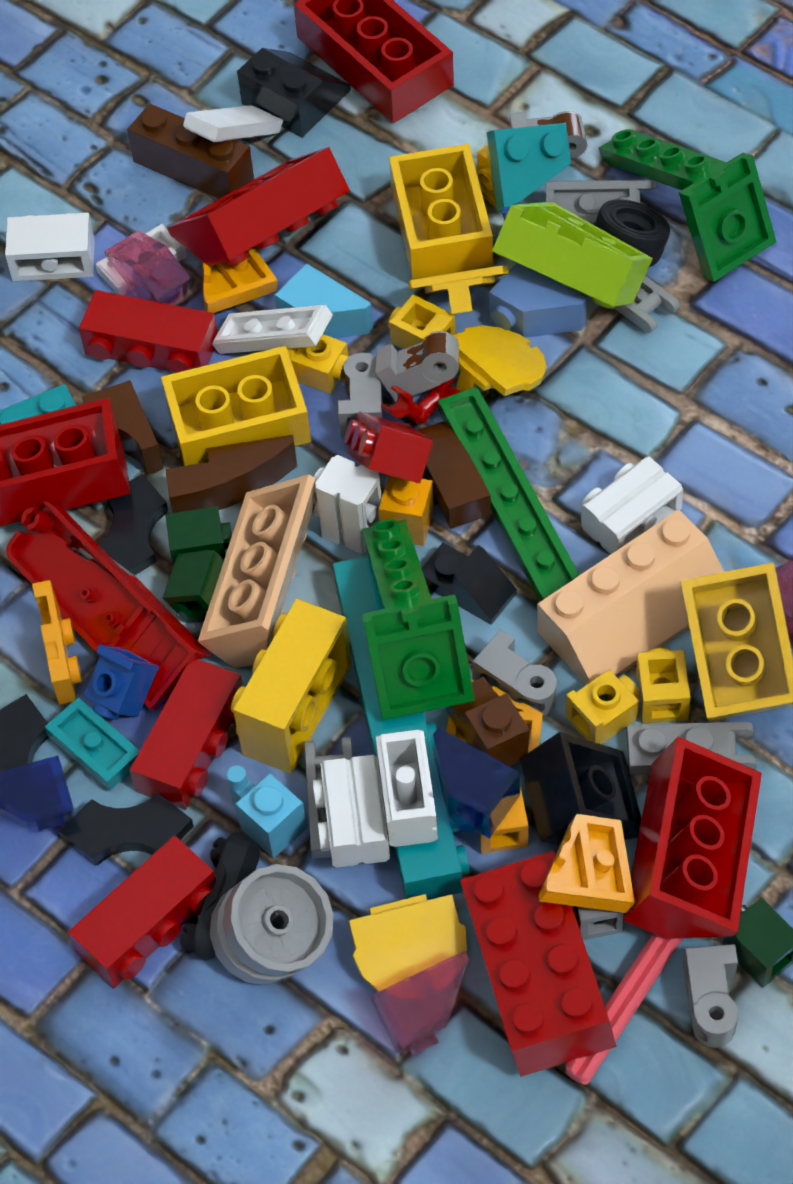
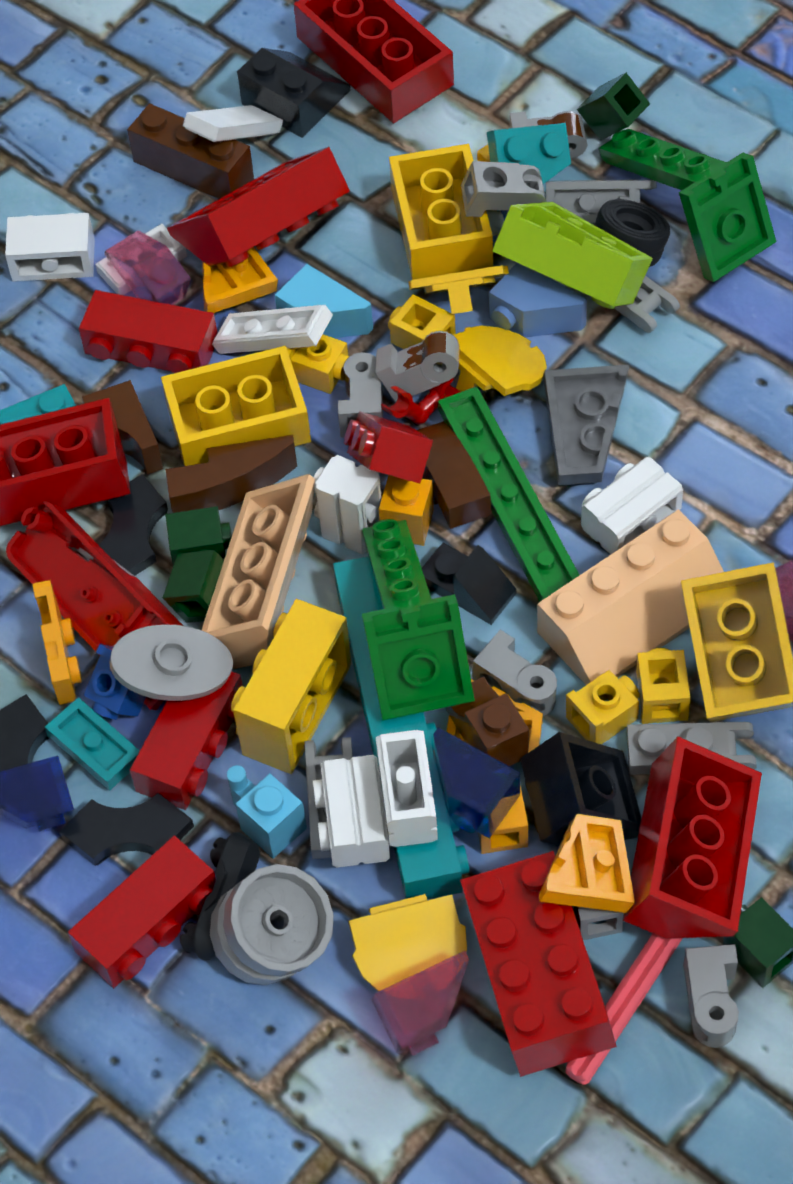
none -> light grey piece [110,625,233,701]
none -> light grey leg [461,161,546,217]
none -> flat silver wing [544,364,629,485]
none -> dark green brick [576,72,650,141]

